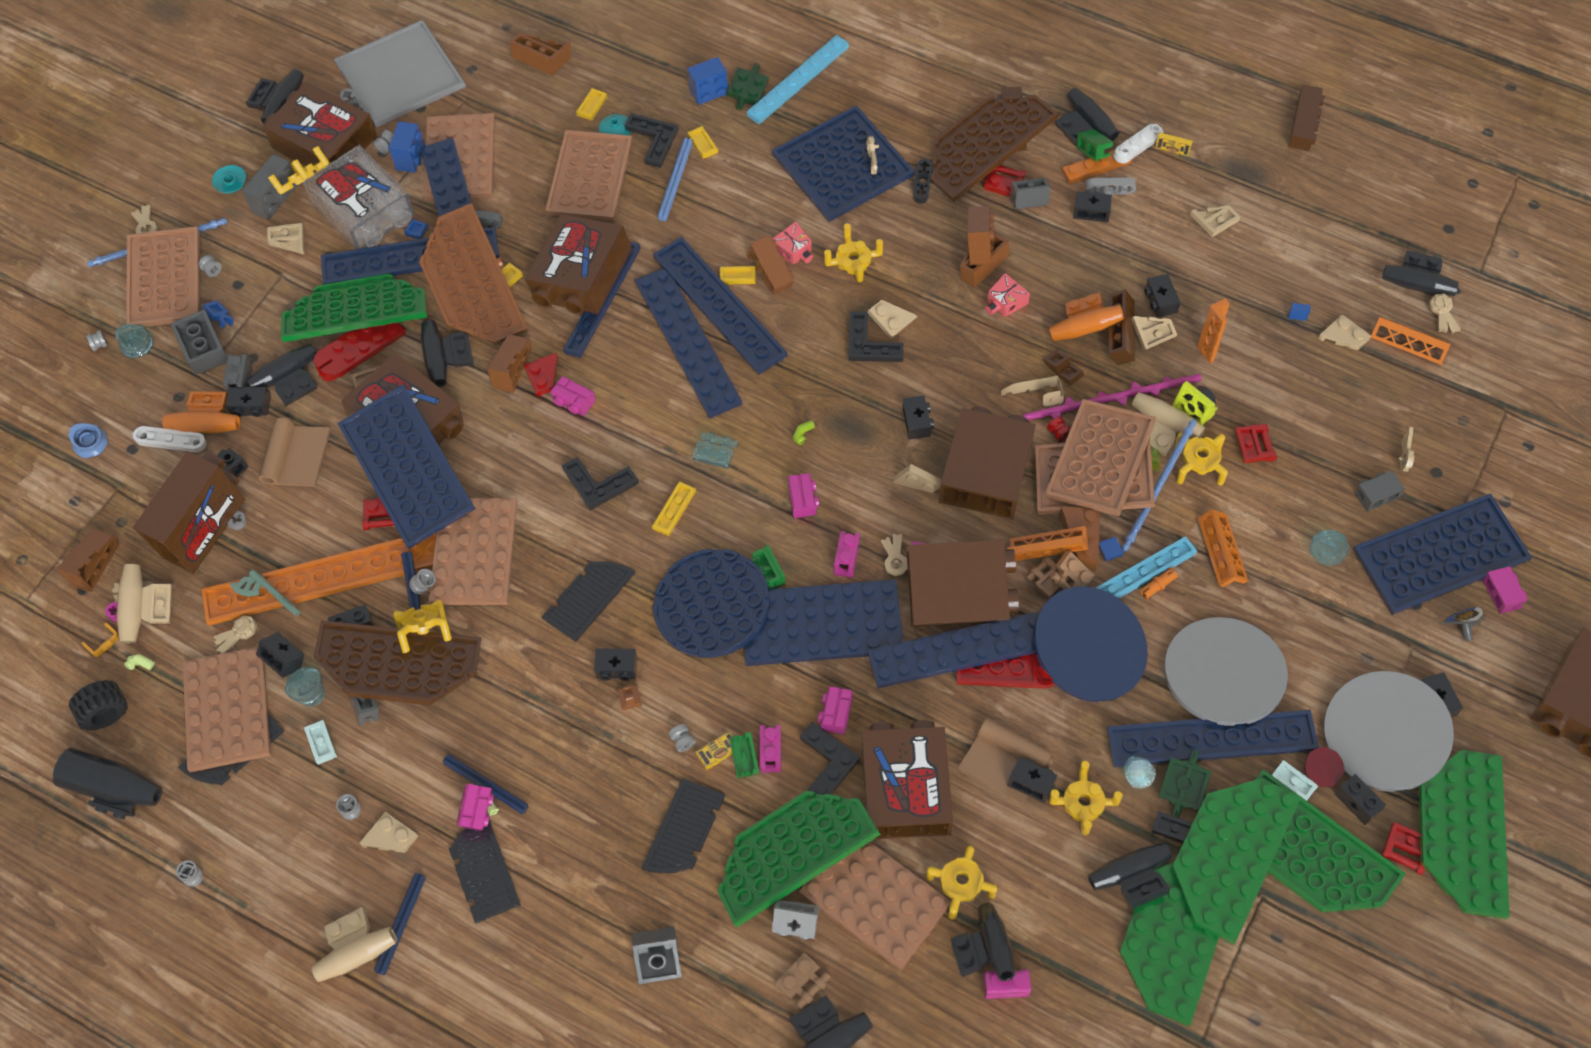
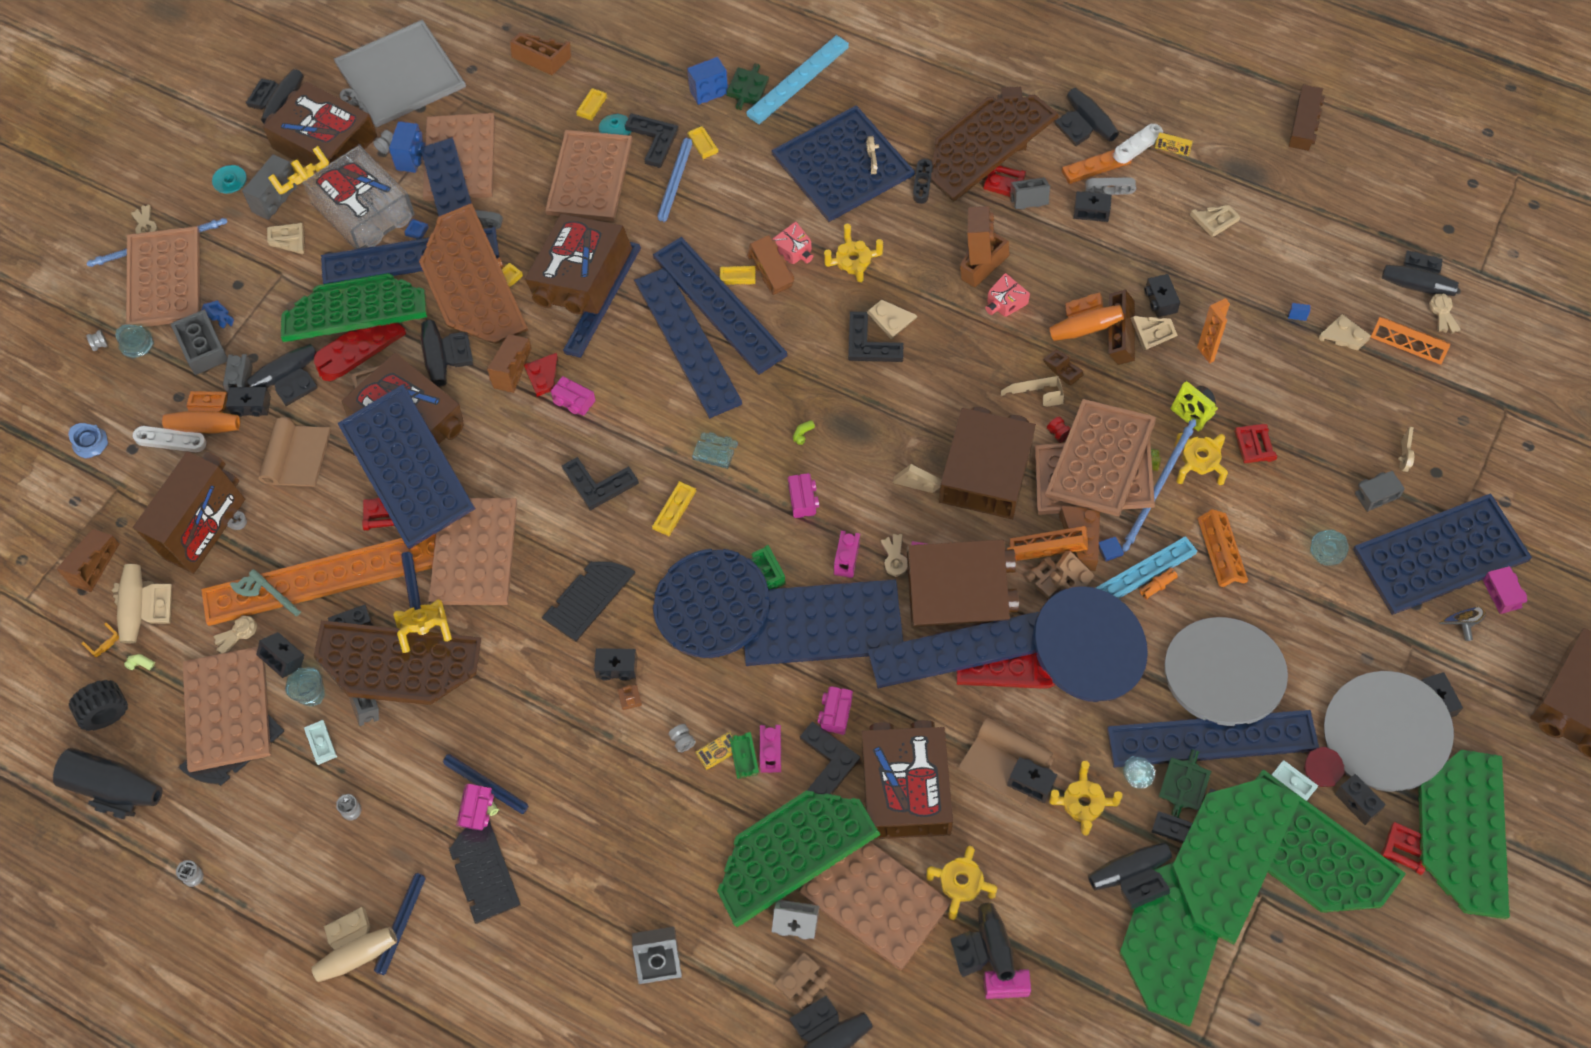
dark pink bush [105,602,118,622] -> none
light grey wheel [198,255,222,277] -> none
black brick [217,448,248,477] -> none
tan wing [359,812,418,853] -> none
light grey wheel [409,569,435,594] -> none
black piece [642,779,726,874] -> none
black brick [902,395,934,440] -> none
dark pink plant [1022,374,1201,421] -> none
green hinge [1077,129,1113,162] -> none
tan plate [1132,392,1205,457] -> none

